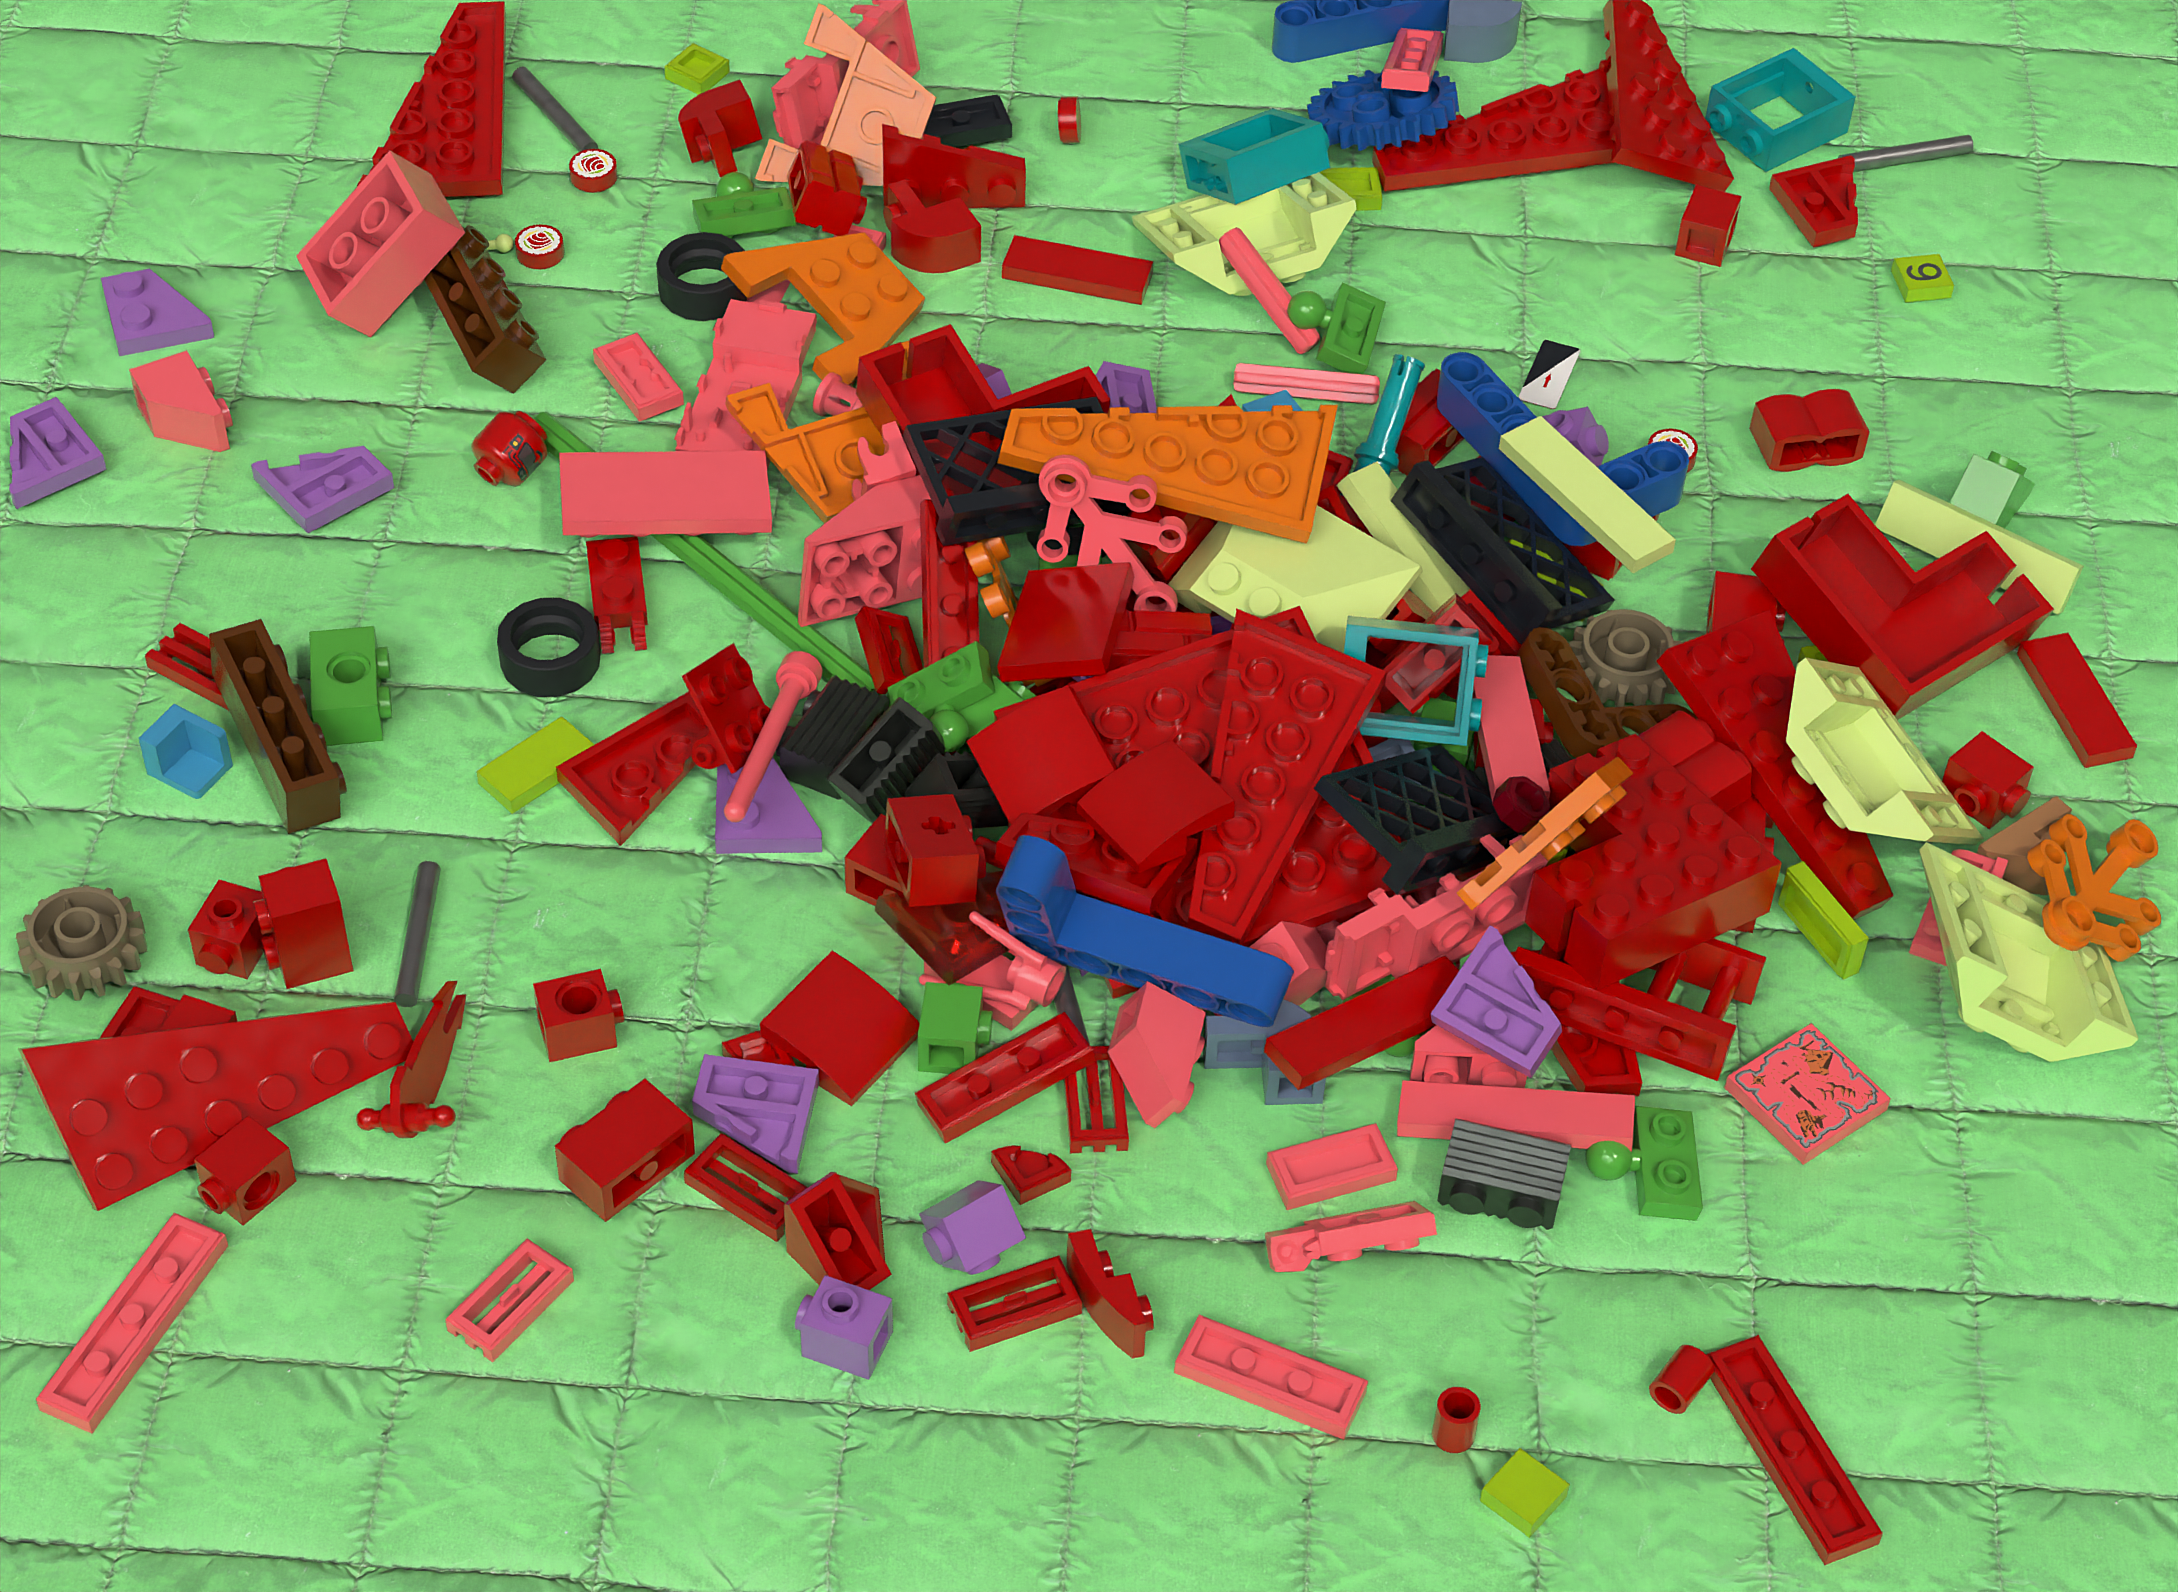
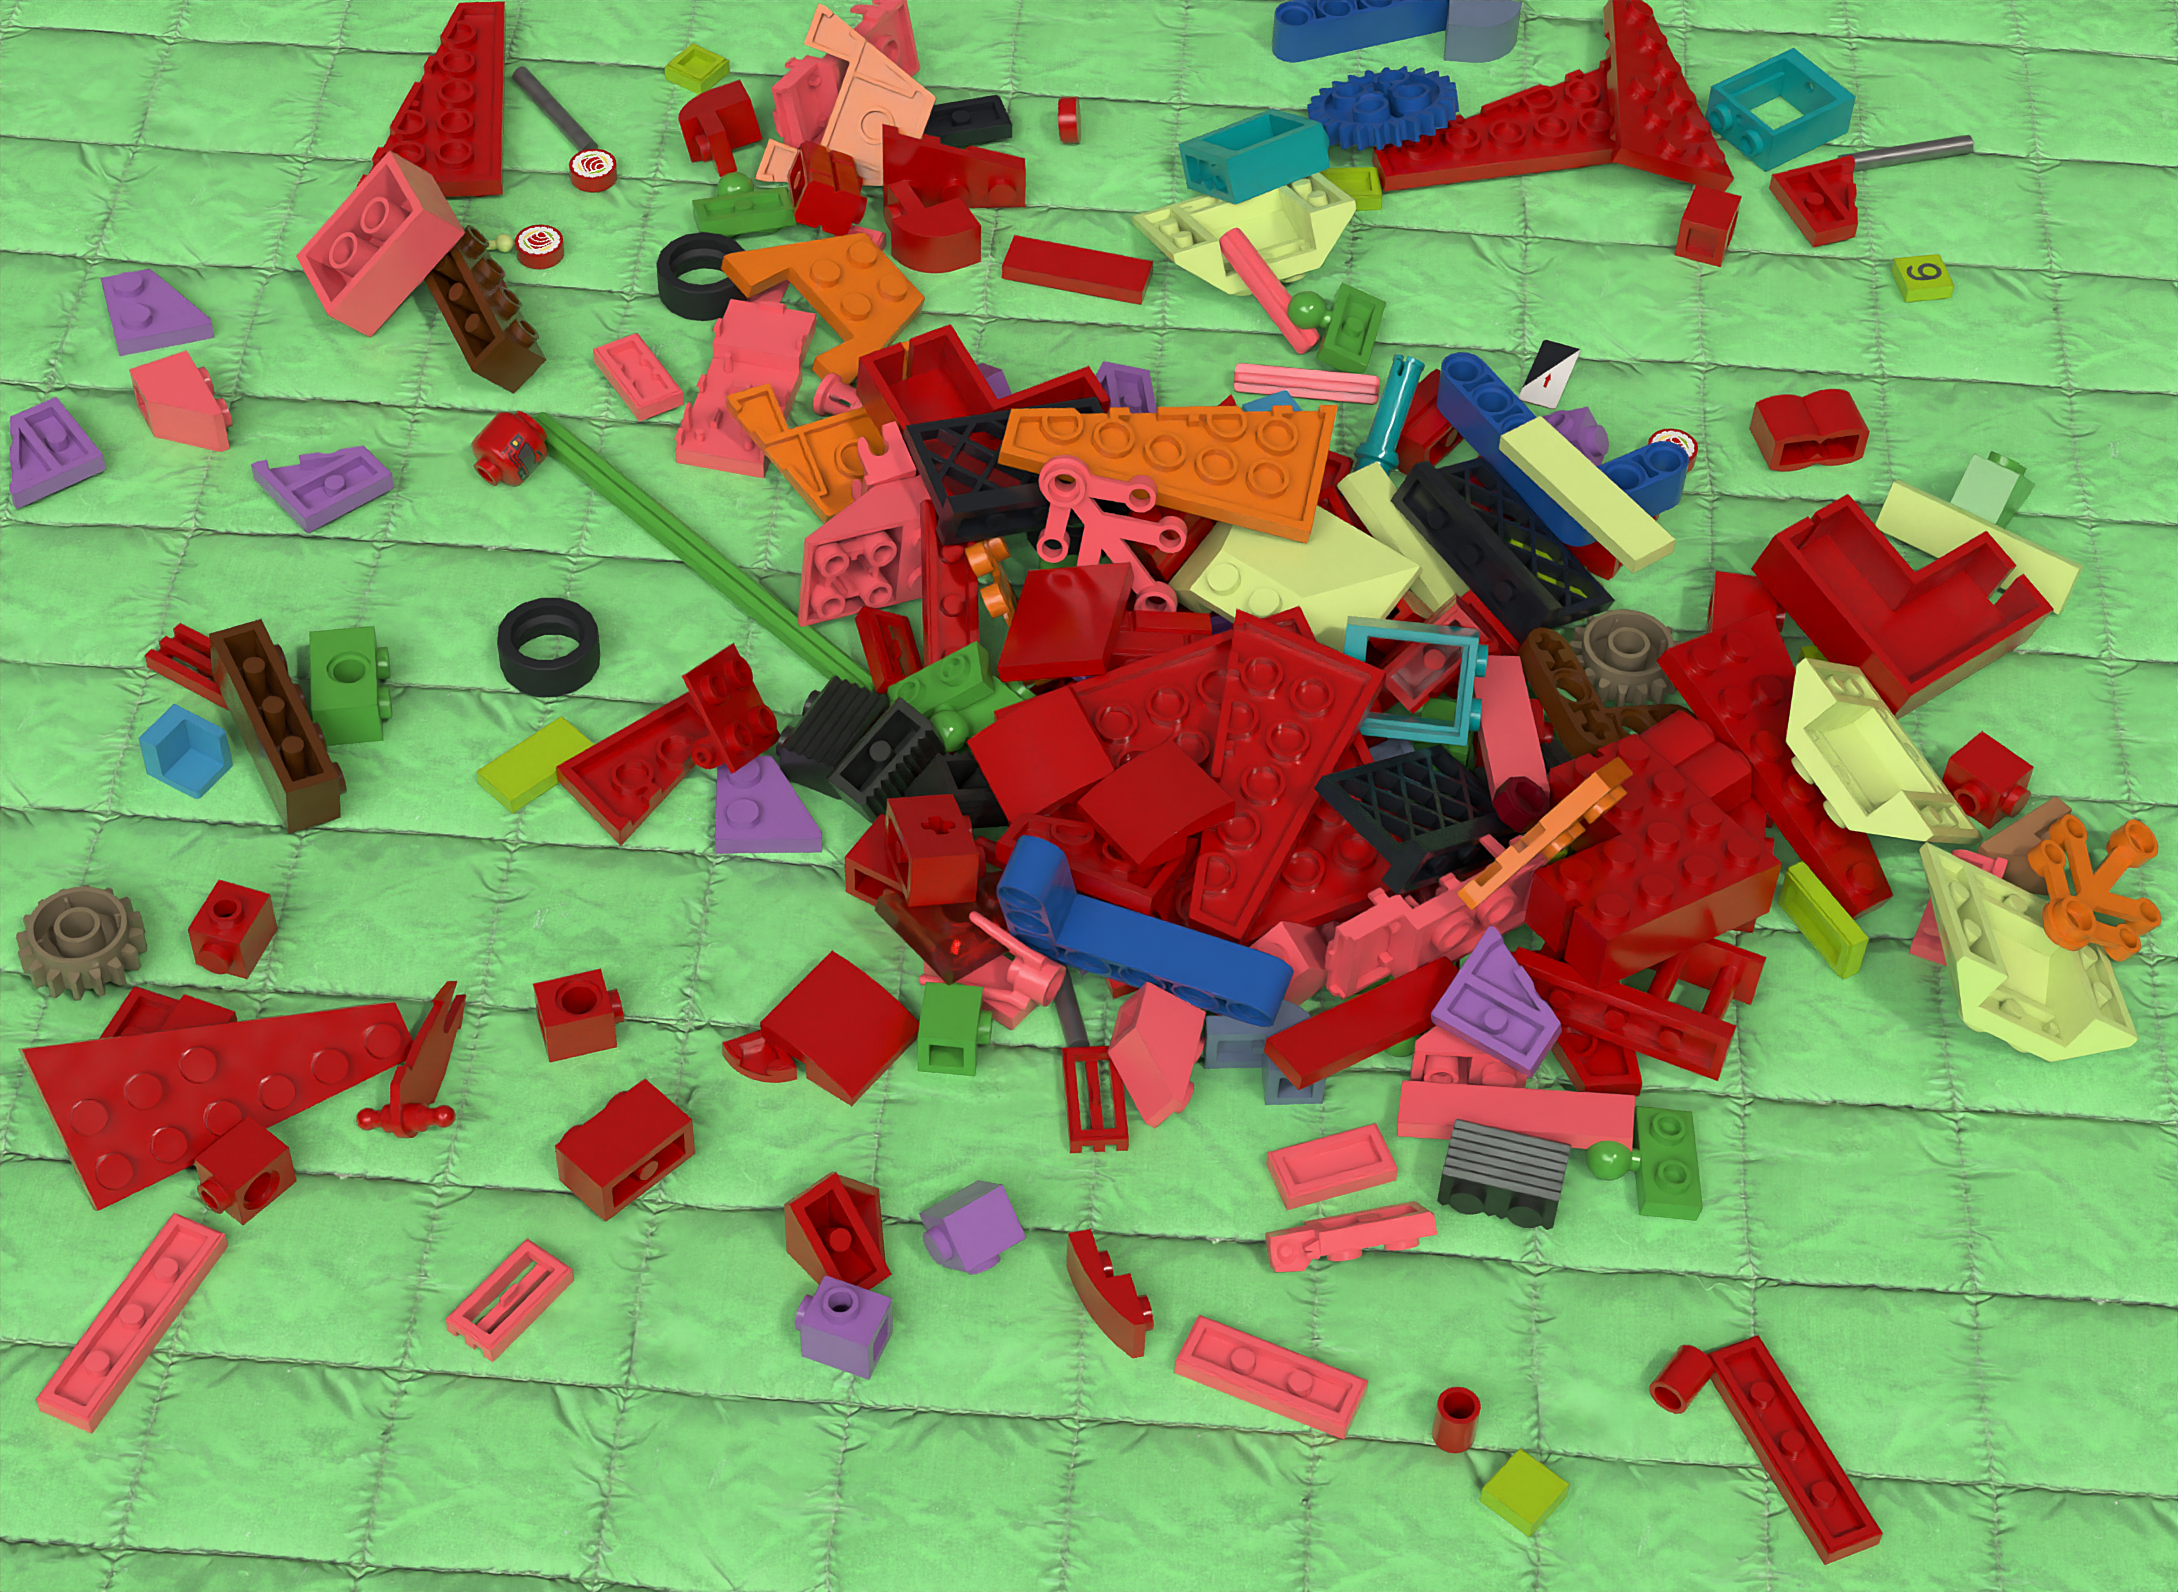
red brick [253,858,353,989] -> none
flat silver bar [394,861,441,1007] -> none
coral tile [559,450,772,538] -> none
red hinge [586,536,648,654] -> none
red tile [684,1133,808,1242] -> none
medium lavender wing [692,1054,819,1174] -> none
coral piece [724,651,823,822] -> none
red tile [915,1012,1095,1144] -> none
red tile [947,1255,1082,1352] -> none
red tile [991,1145,1072,1205] -> none
coral tile [1381,28,1444,92] -> none
coral tile [1724,1023,1891,1165] -> none
red tile [2017,632,2137,768] -> none

